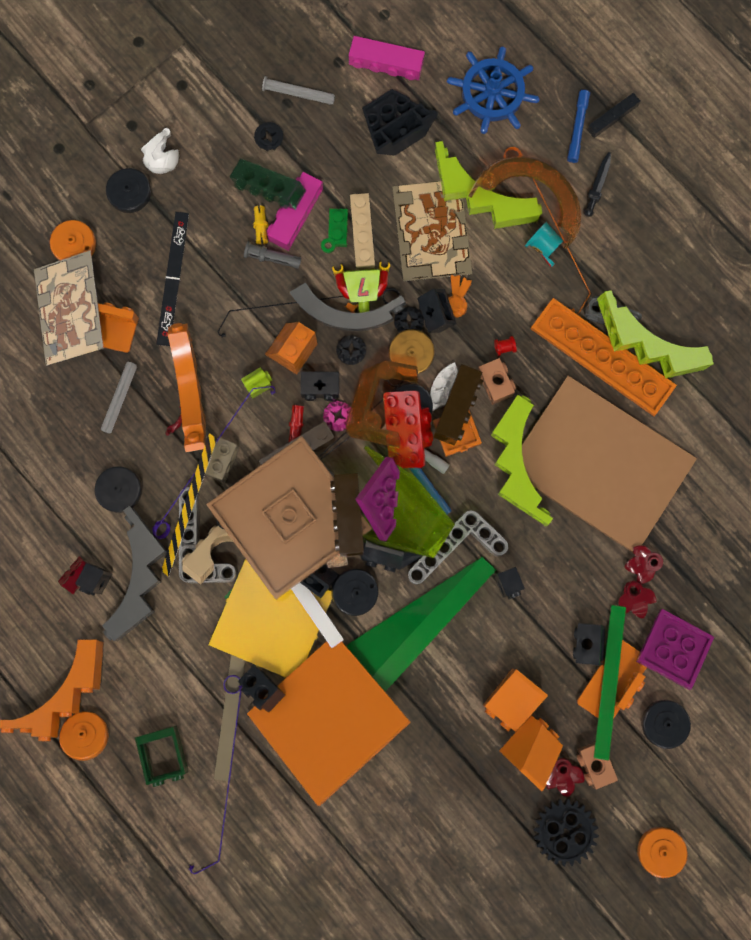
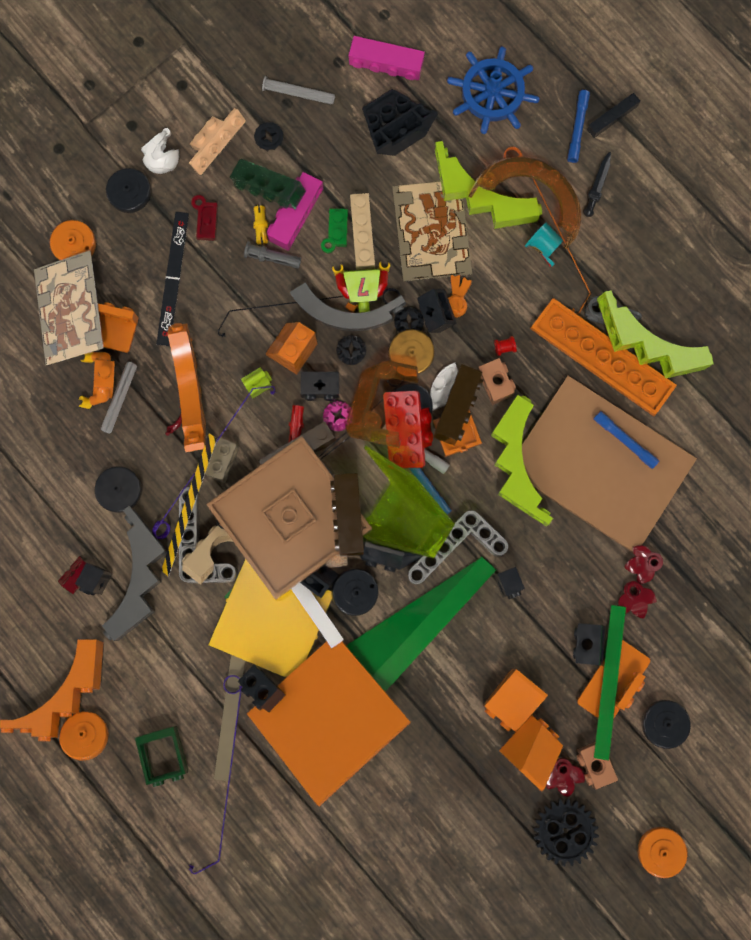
magenta plate [356,457,400,541] -> none
magenta plate [636,609,714,690] -> none
none -> orange torso [79,352,115,409]
none -> light nougat bracket [189,108,246,175]
none -> dark red hinge [191,195,218,241]
none -> blue piece [593,411,659,469]

